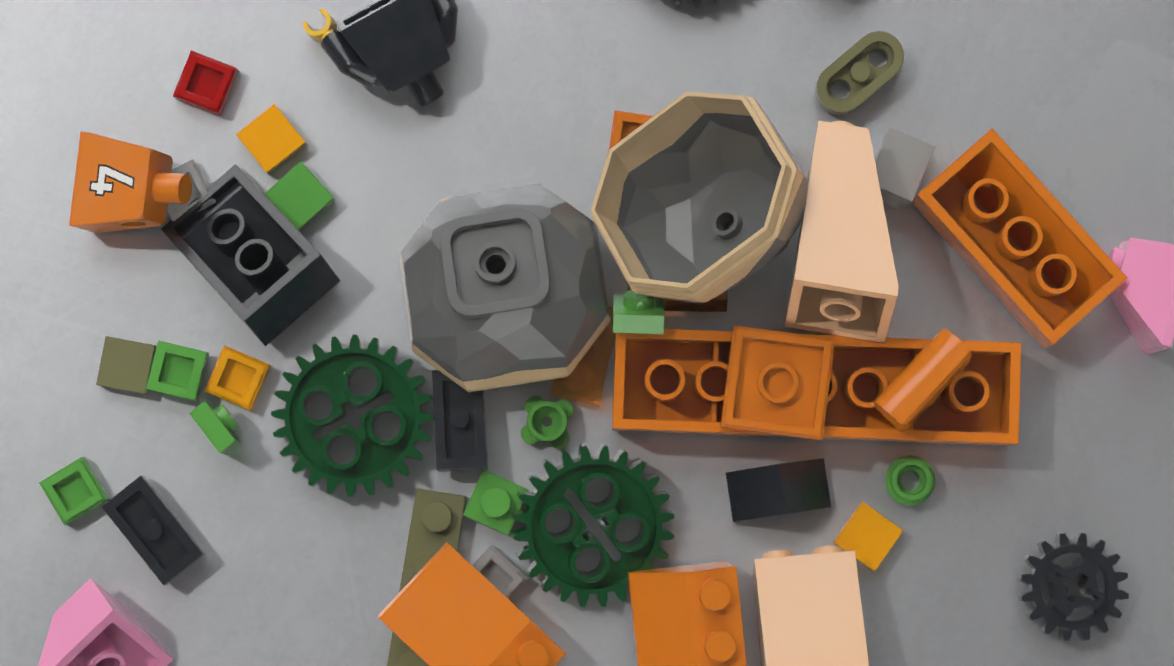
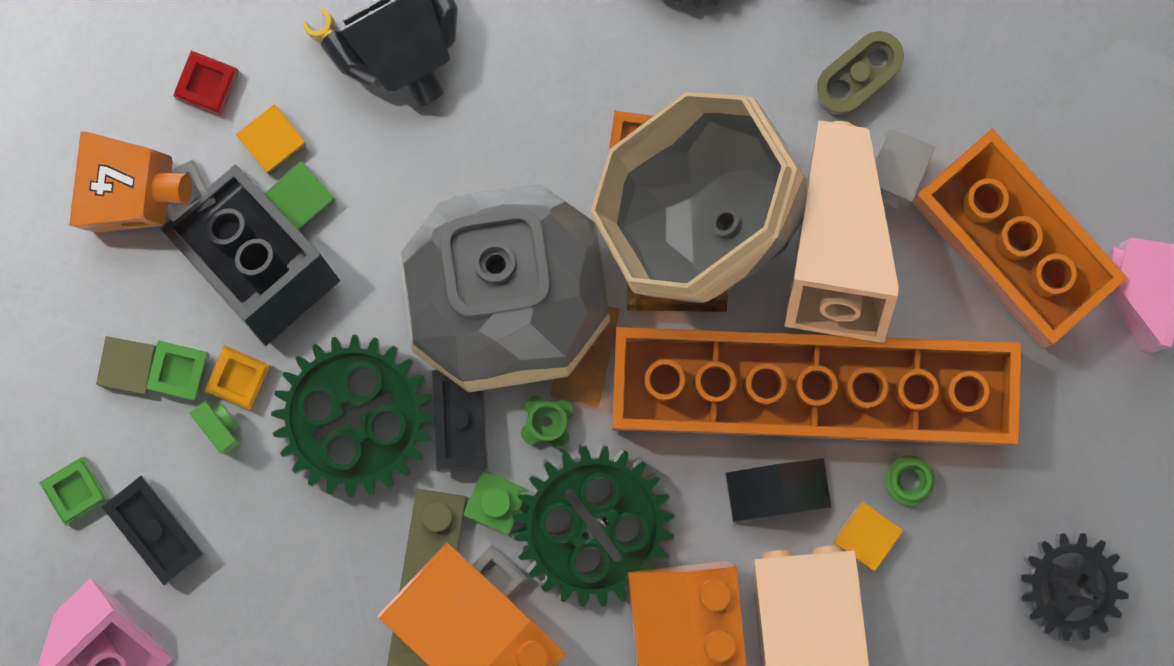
bright green plate [612,290,665,334] -> none
orange tile [720,325,835,441] -> none
orange brick [873,328,972,432] -> none

